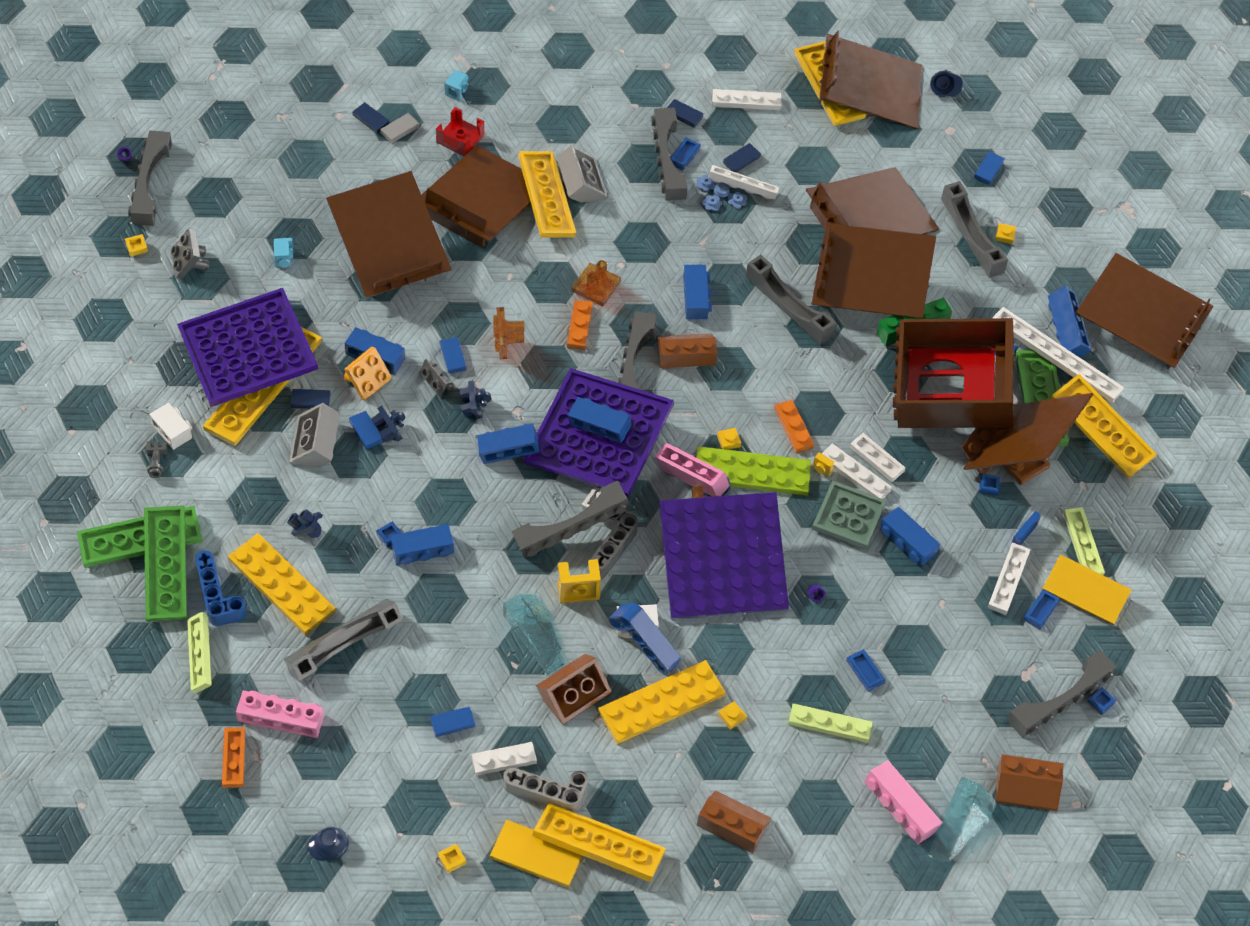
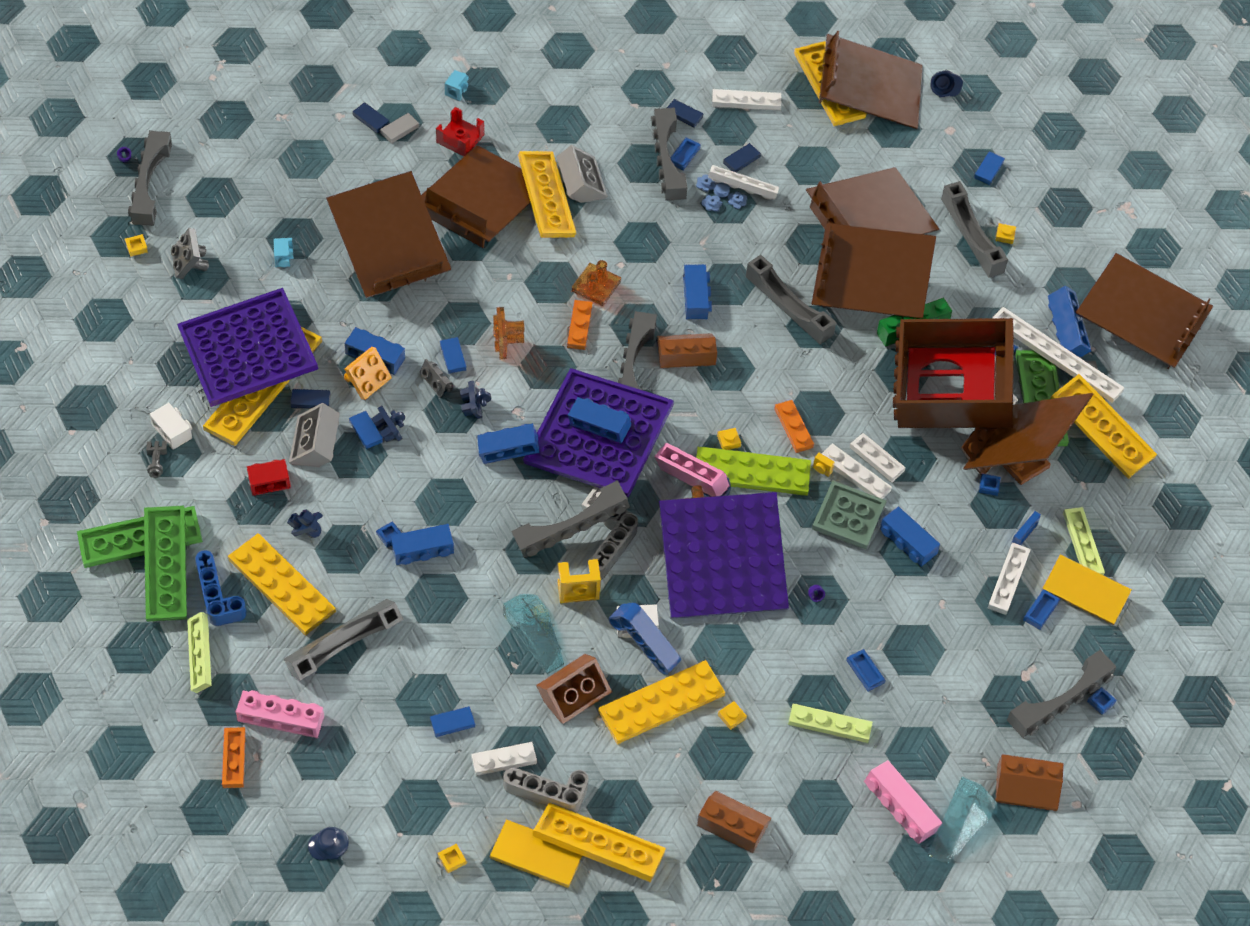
none -> red brick [246,459,291,496]

